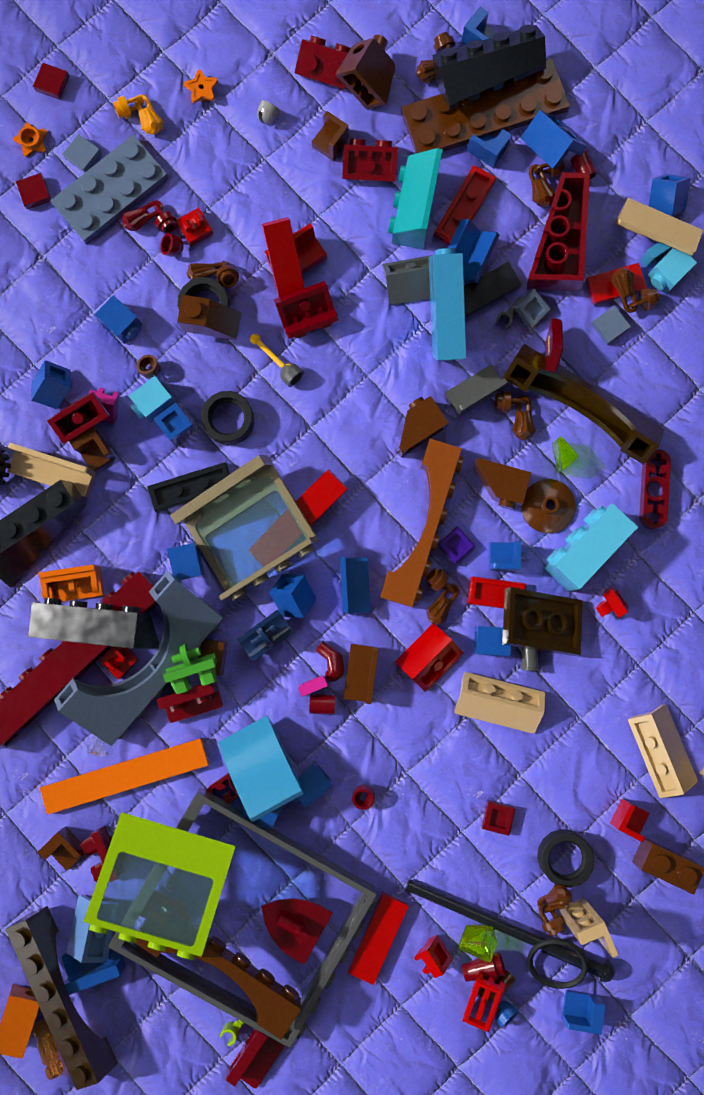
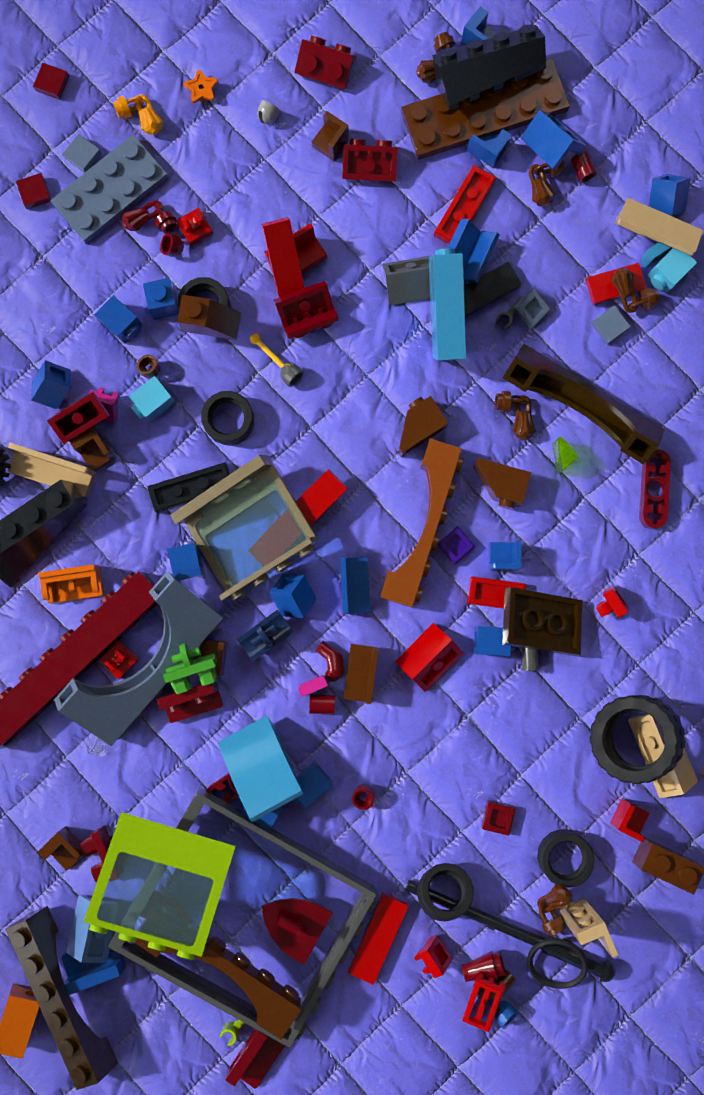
orange plate [13,123,47,157] -> none
wedge [28,598,159,649] -> none
clear orange axle [32,1020,63,1080] -> none
orange tile [40,738,209,815] -> none
blue panel [154,403,194,446] -> none
reddish brown piece [186,260,239,288] -> none
reddish brown torso [336,35,395,109] -> none
teal slope [388,148,443,250] -> none
reddish brown piece [426,568,459,625] -> none
dark grey panel [444,365,508,417] -> none
tan panel [454,672,545,733] -> none
clear neon green slope [458,925,497,962] -> none
reddish brown dish [521,479,576,533] -> none
dark red wedge [527,172,590,291] -> none
medium azure brick [544,504,638,591] -> none
dark red tile [545,318,563,372] -> none
blue panel [561,990,606,1035] -> none
none -> blue brick [143,278,179,320]
none -> black tyre [417,863,474,922]
none -> black tyre [590,695,686,784]

